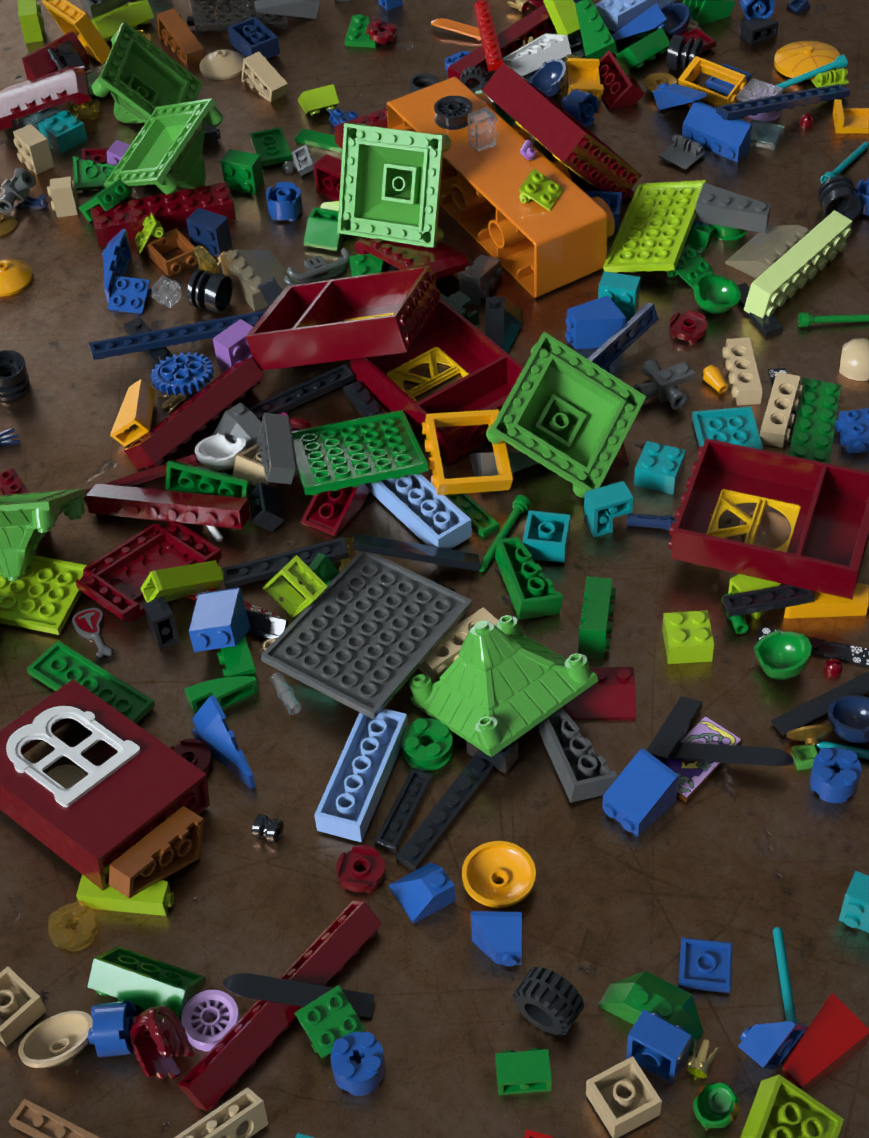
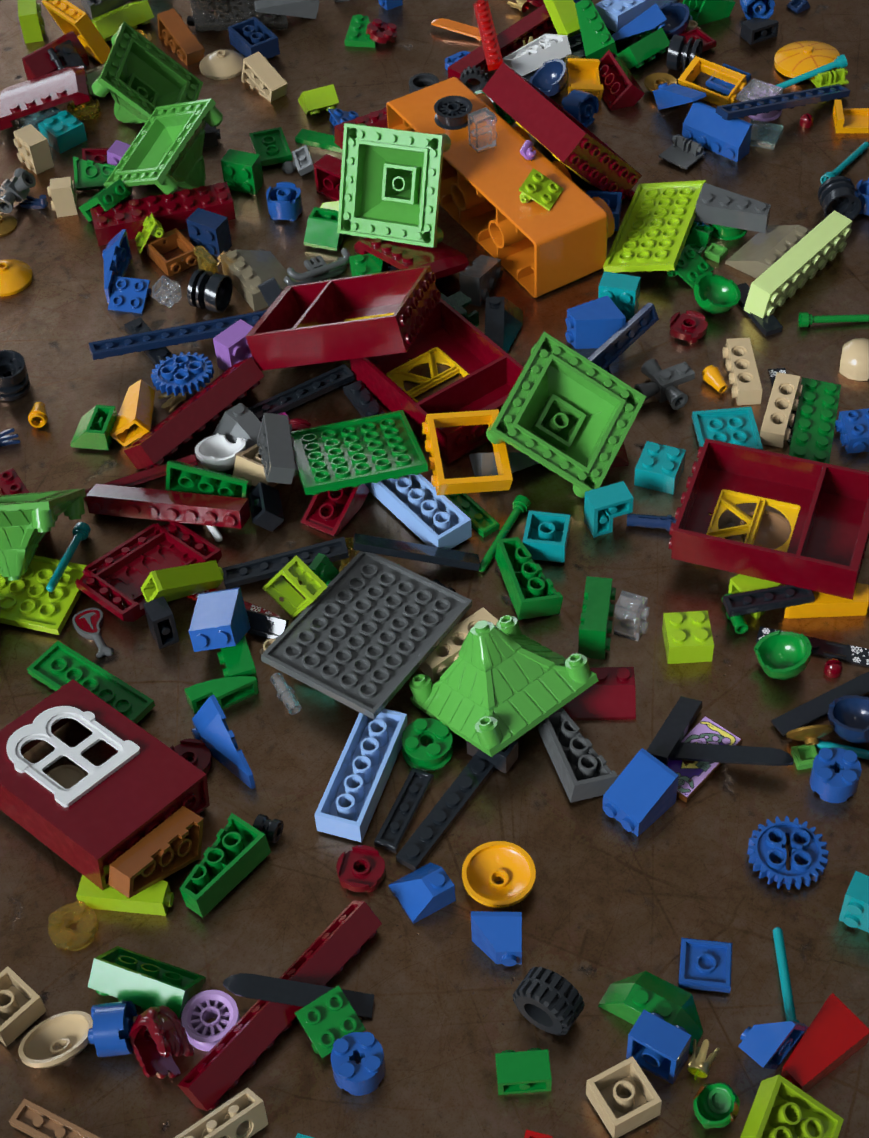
none -> light orange cone [28,402,48,428]
none -> teal piece [46,522,91,592]
none -> green slope [70,405,118,450]
none -> green wedge [180,813,271,918]
none -> clear brick [614,590,650,642]
none -> bright green tile [703,243,728,263]
none -> blue gear [747,816,829,890]

